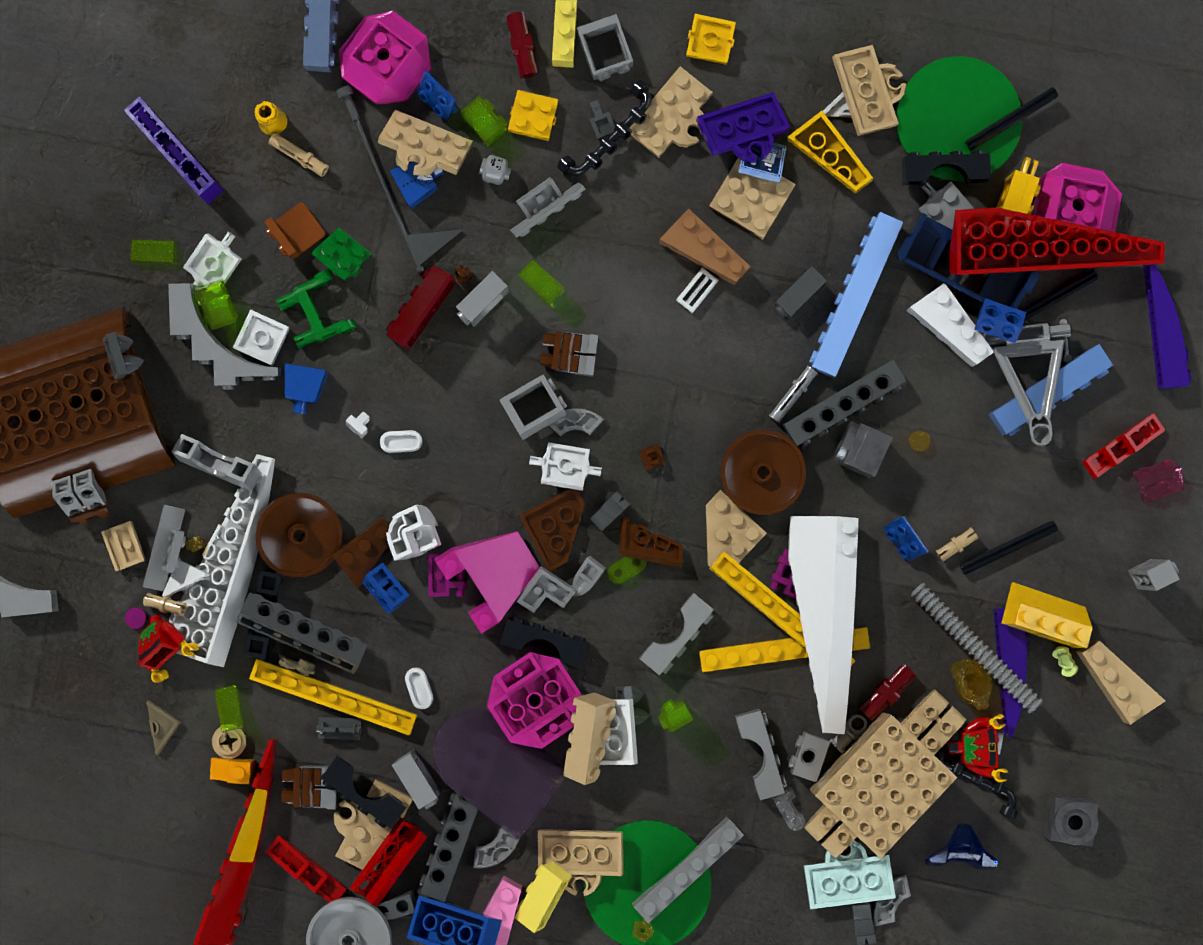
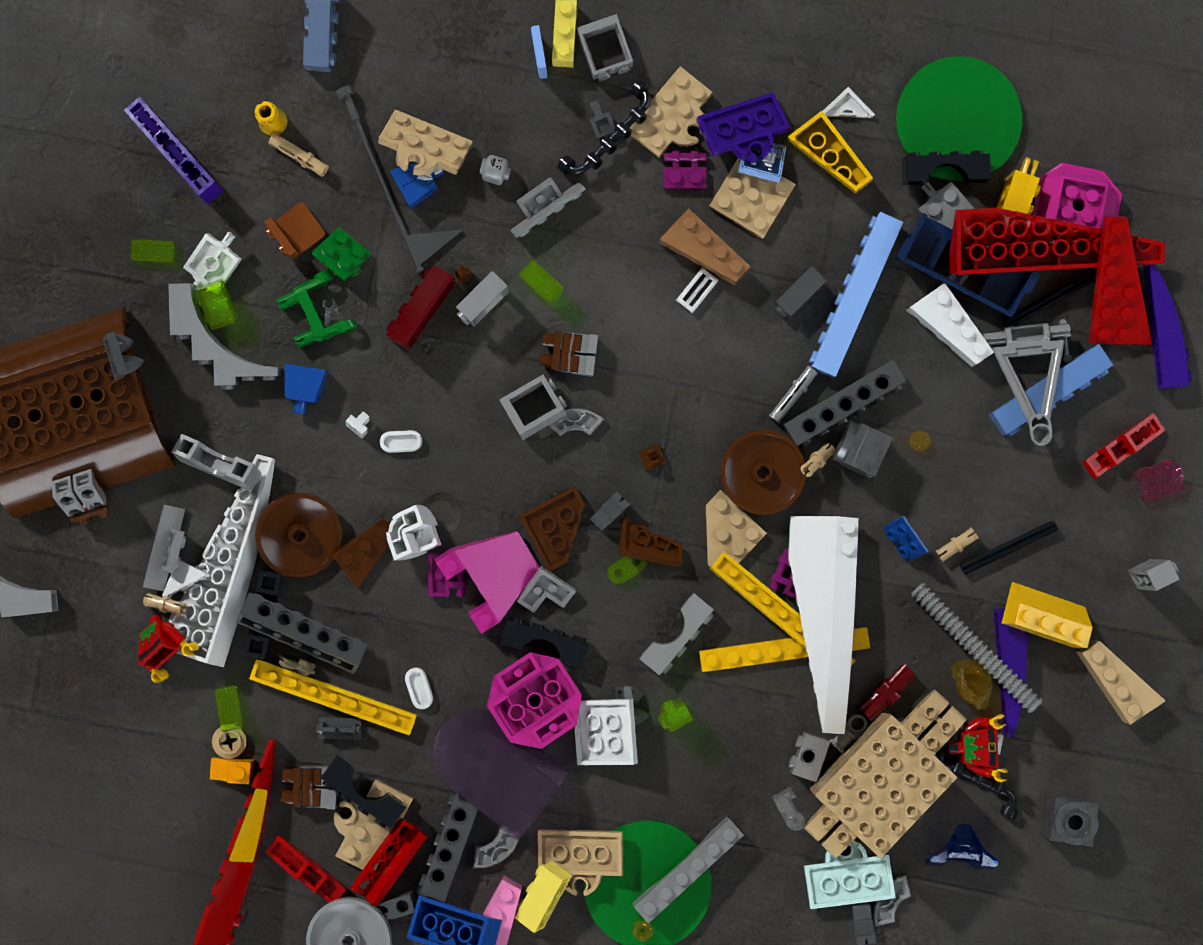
tan plate [101,521,147,571] -> none
magenta tile [125,607,148,629] -> none
dark tan tile [146,700,181,755] -> none
clear yellow plate [185,535,204,553] -> none
white plate [233,310,290,366] -> none
dark pink piece [339,11,432,104] -> none
blue brick [362,562,409,615] -> none
light grey window [392,749,441,809] -> none
blue hinge [416,70,458,122] -> none
clear neon green brick [460,95,507,148] -> none
dark red piece [507,12,538,79] -> none
yellow plate [508,90,558,141] -> none
white plate [529,442,602,491] -> none
tan wedge [563,693,616,785] -> none
light grey plate [572,556,606,597] -> none
yellow plate [686,14,736,65] -> none
light grey arch [735,709,787,800] -> none
tan plate [832,45,906,136] -> none
black axle [965,87,1058,151] -> none
blue brick [974,298,1026,343] -> none
yellowish green piece [1052,646,1078,677] -> none
none -> clear hand [322,299,336,327]
none -> light blue tile [531,25,547,79]
none -> magenta plate [664,151,706,190]
none -> tan pin [801,443,835,477]
none -> red wing [1088,216,1152,345]

